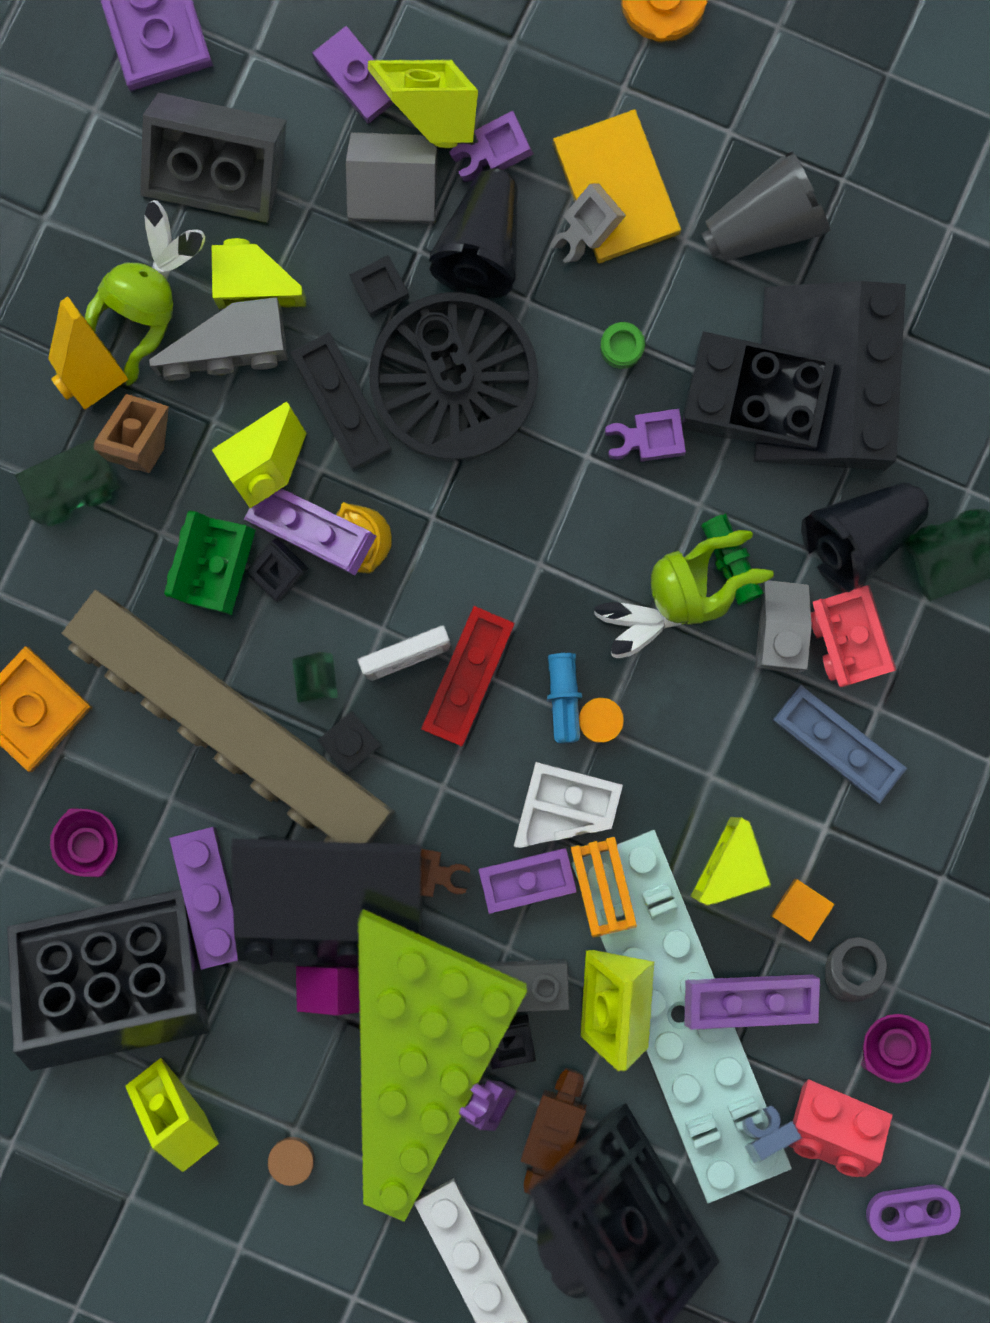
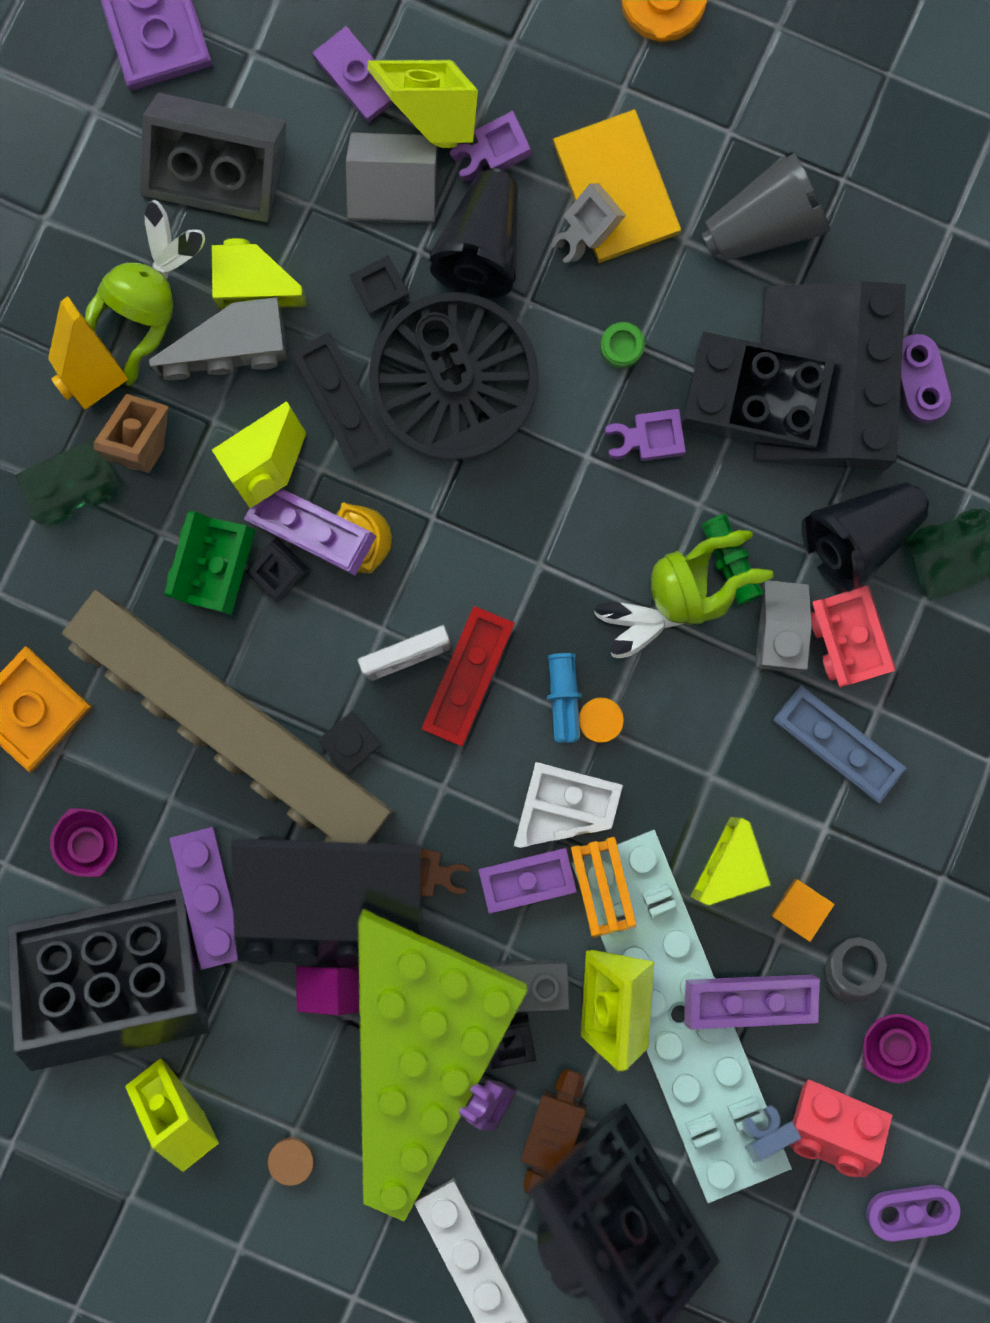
clear green slope [293,652,338,703] -> none
none -> medium lavender plate [900,334,951,423]

